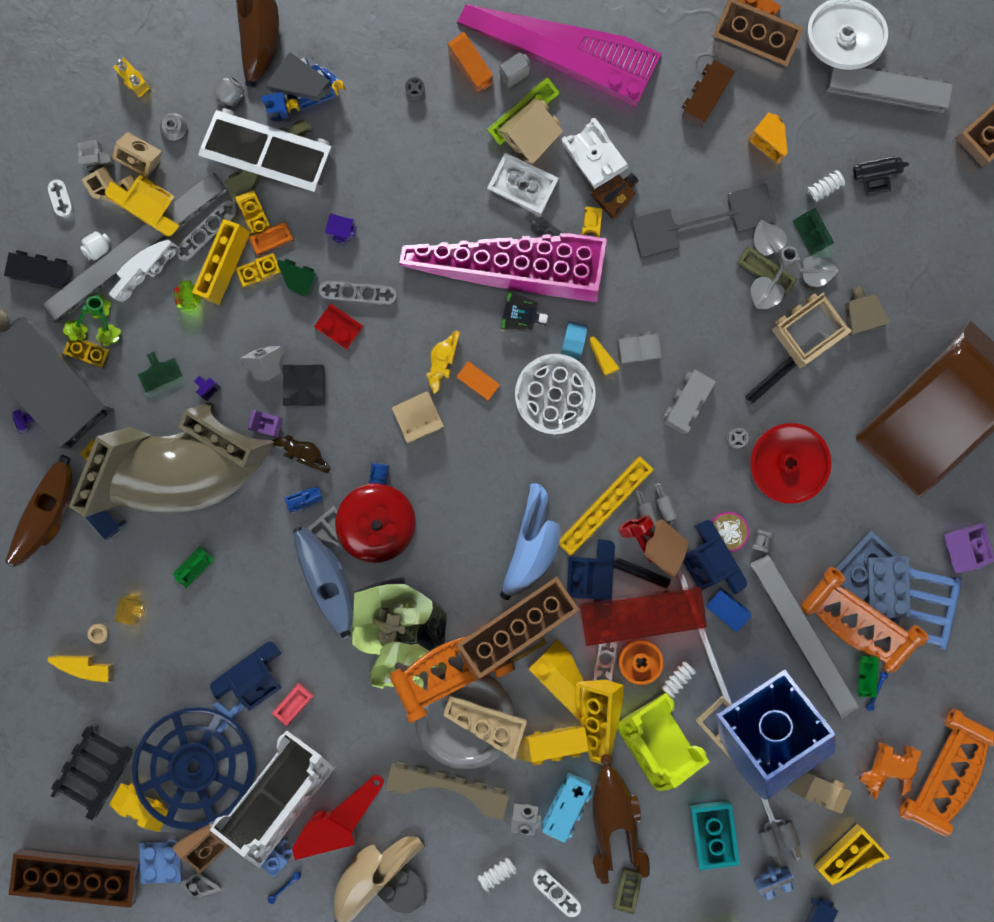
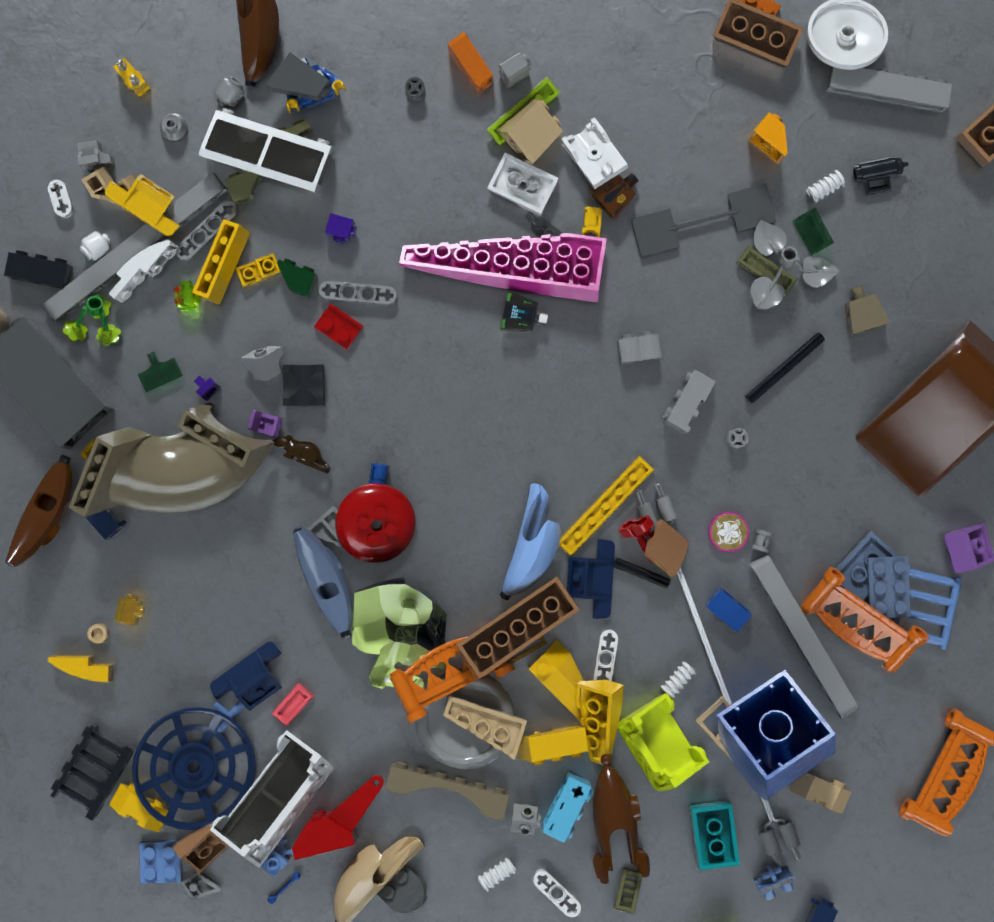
reddish brown brick [9,849,140,908] -> none
dark purple tile [11,409,34,434] -> none
yellow slope [62,339,109,368] -> none
tan brick [112,132,162,178] -> none
green hinge [172,546,215,588] -> none
yellow slope [235,190,271,235] -> none
orange tile [249,221,294,256] -> none
blue hinge [261,92,291,122] -> none
blue hinge [284,487,323,514] -> none
dark tan hips [372,608,405,643] -> none
tan bracket [392,392,445,444] -> none
yellow animal [426,331,461,394] -> none
orange tile [456,361,500,401] -> none
dark pink wedge [457,4,662,108] -> none
white brick [515,354,596,434] -> none
medium azure slope [561,321,588,362] -> none
clear red brick [579,585,707,646] -> none
yellow slope [588,336,620,376] -> none
orange wheel [617,638,664,685] -> none
reddish brown brick [681,60,735,127] -> none
dark blue plate [683,520,747,595] -> none
red dish [750,423,832,504] -> none
window [772,292,852,368] -> none
yellow wedge [814,824,890,885] -> none
green hinge [857,655,879,698] -> none
orange animal [859,742,921,800] -> none
blue hinge [866,672,888,712] -> none

